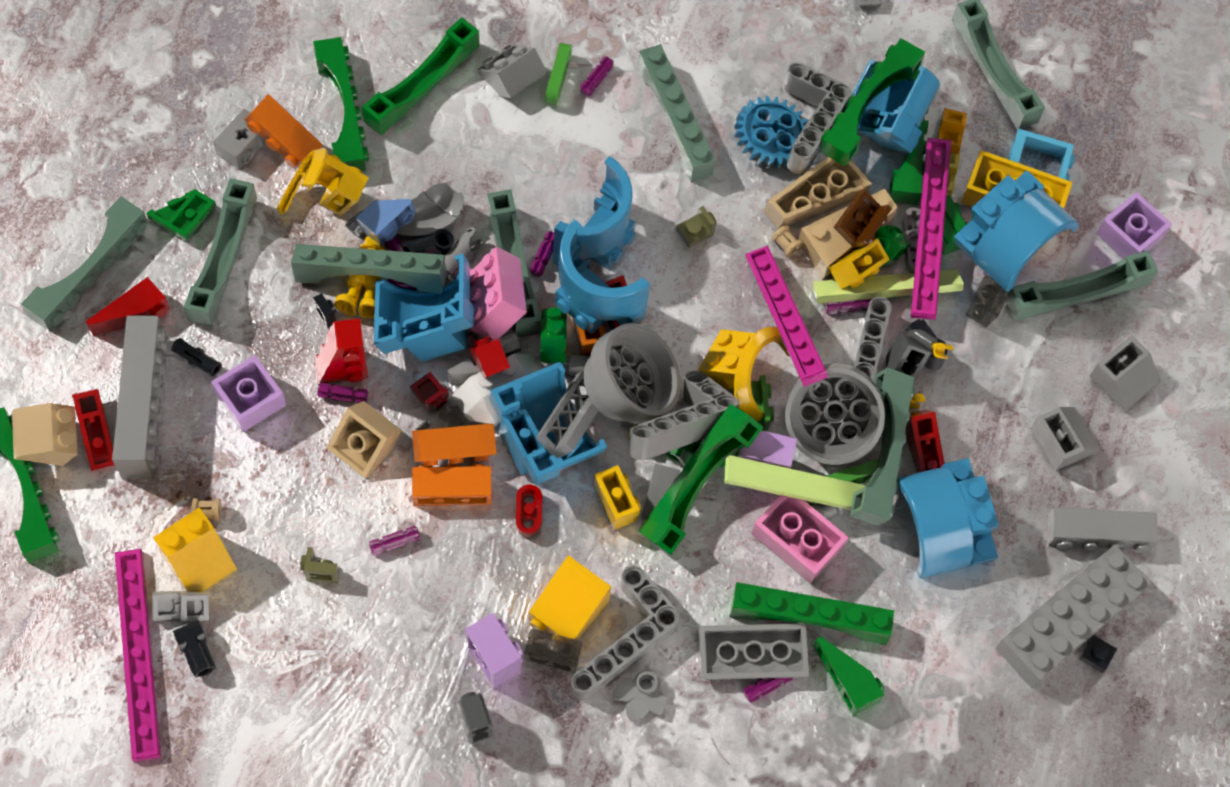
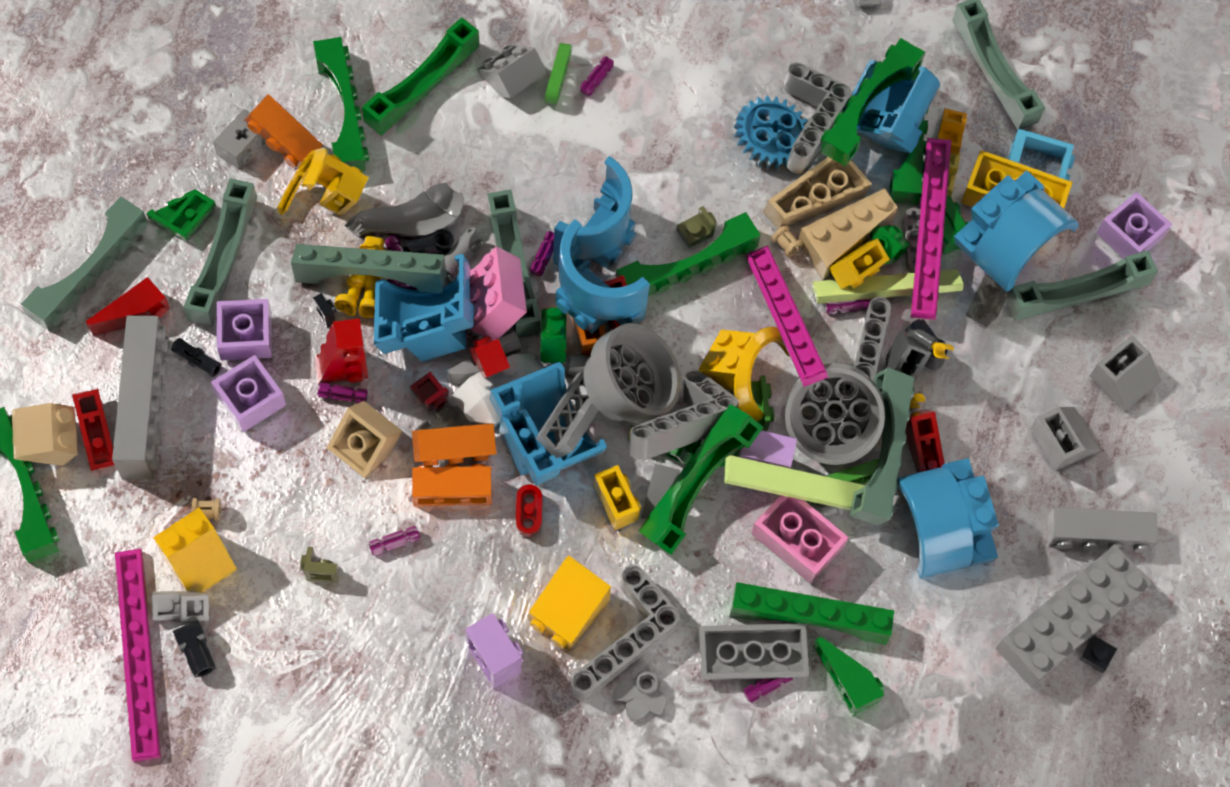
medium blue slope [356,199,416,246] -> none
dark grey brick [457,692,494,744] -> none
clear smoke bracket [524,628,583,673] -> none
sand green arch [637,44,716,182] -> none
reddish brown bracket [833,189,892,247] -> none
none -> lavender brick [217,299,272,360]
none -> green arch [615,212,761,297]

